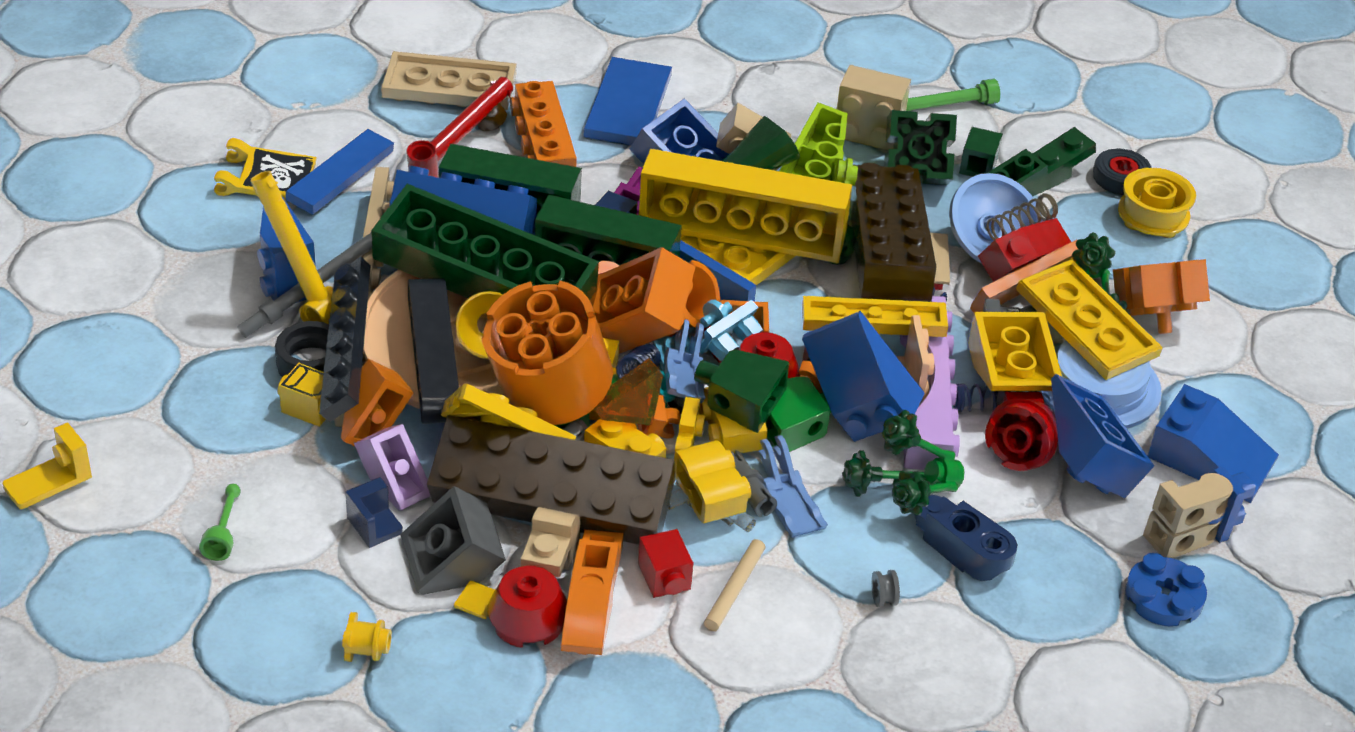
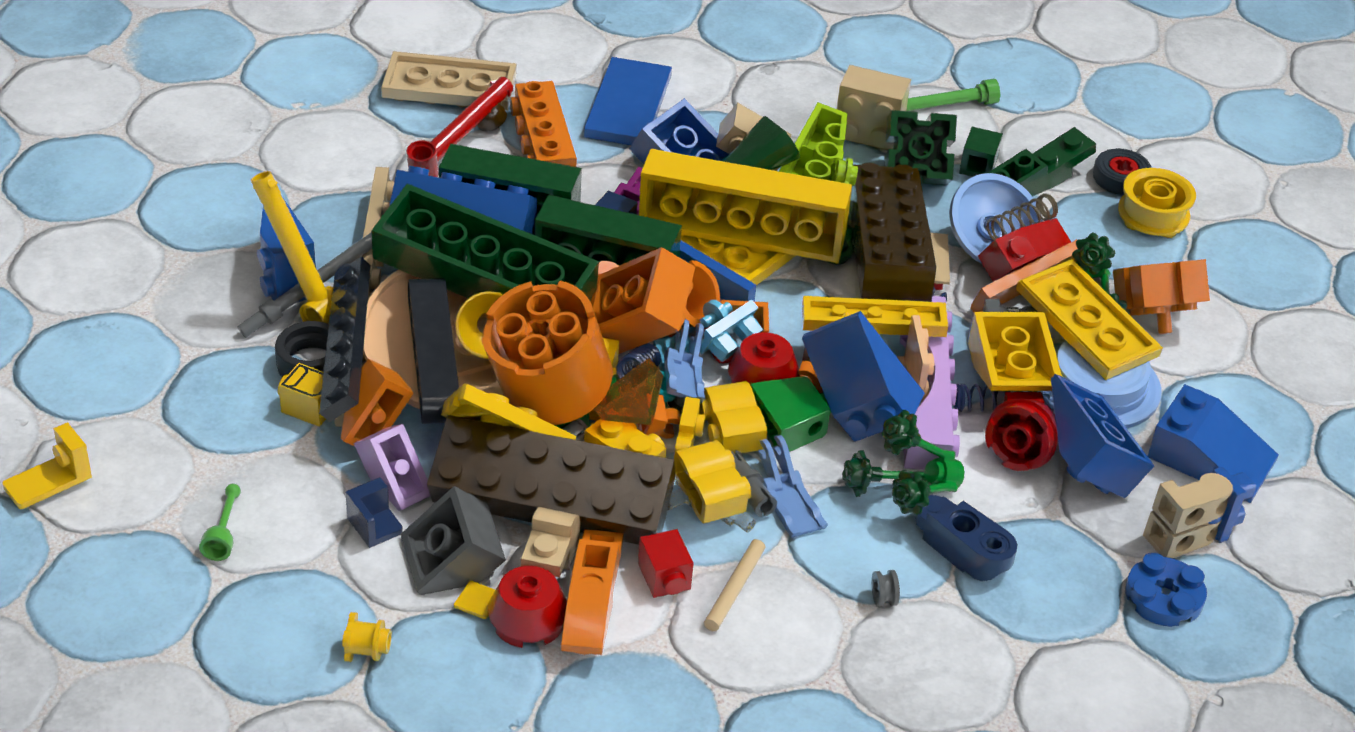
flag [214,138,317,200] -> none
blue tile [286,129,394,215] -> none
dark green torso [694,349,789,433] -> none

